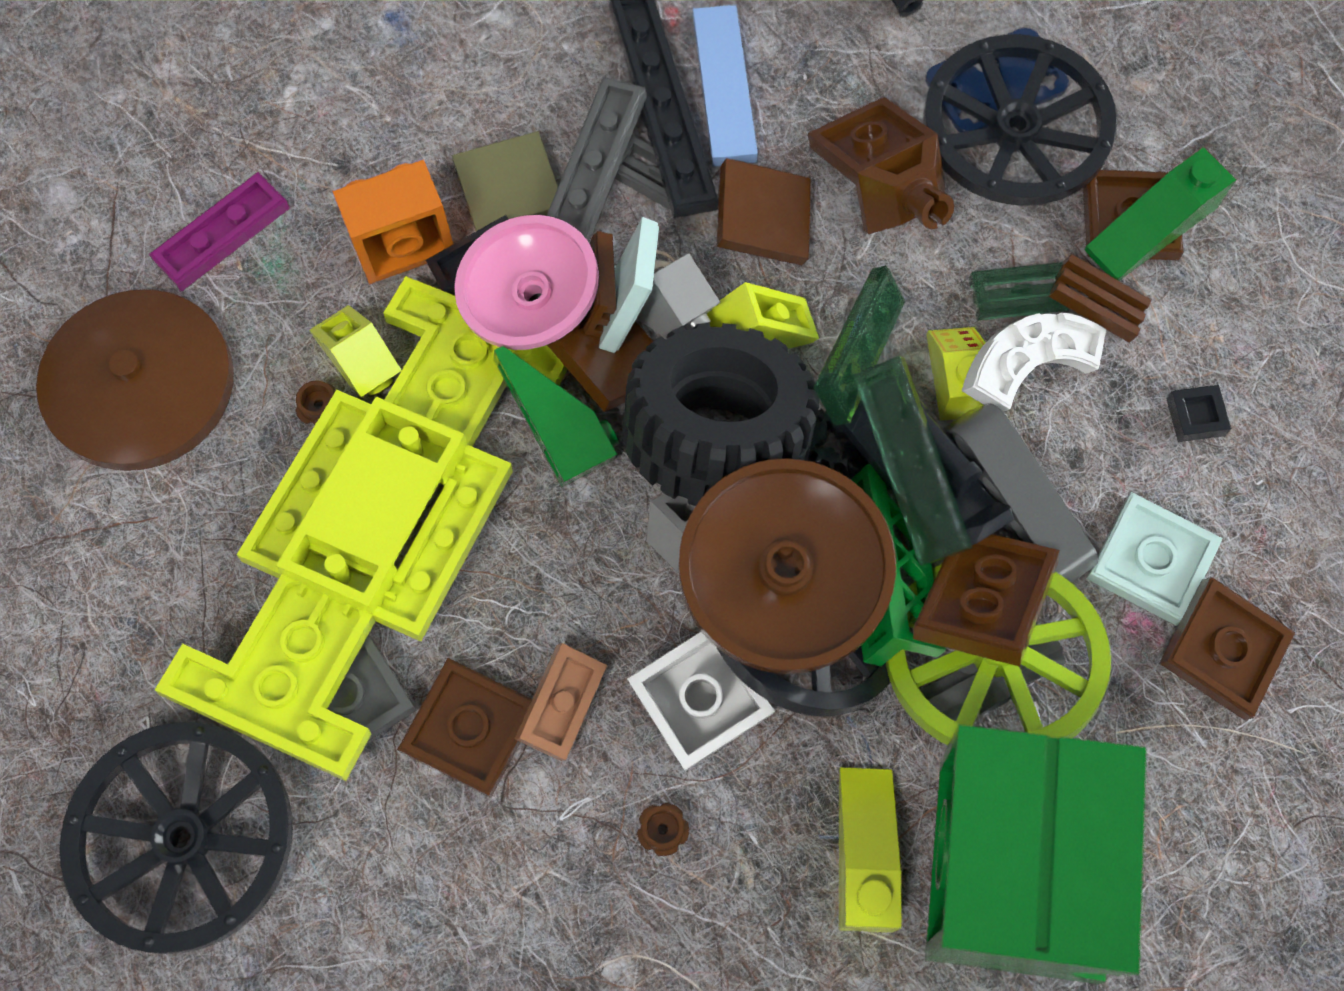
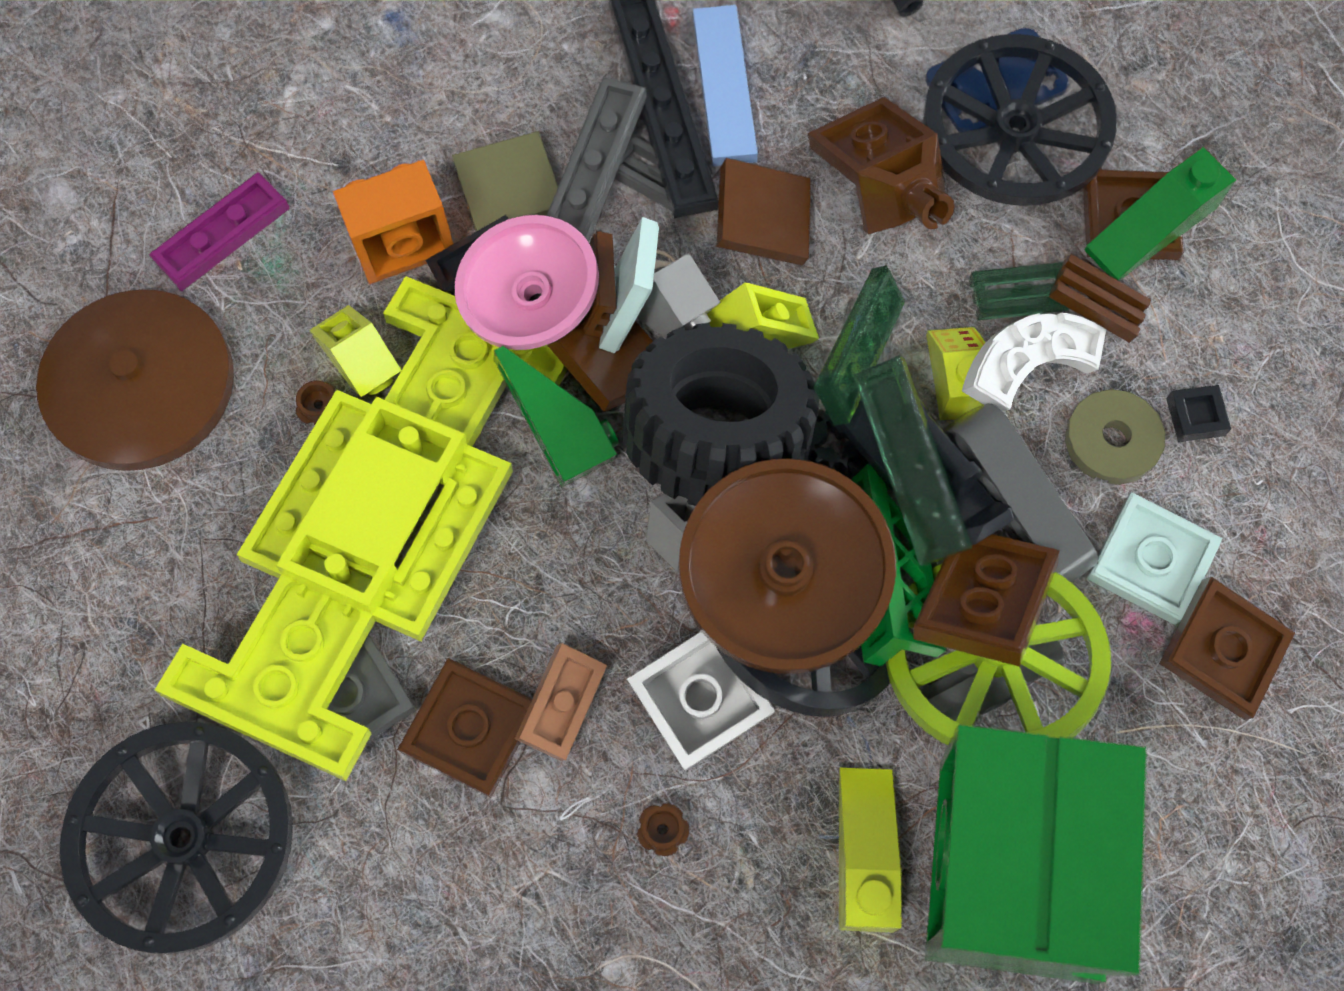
none -> olive tile [1065,389,1165,485]

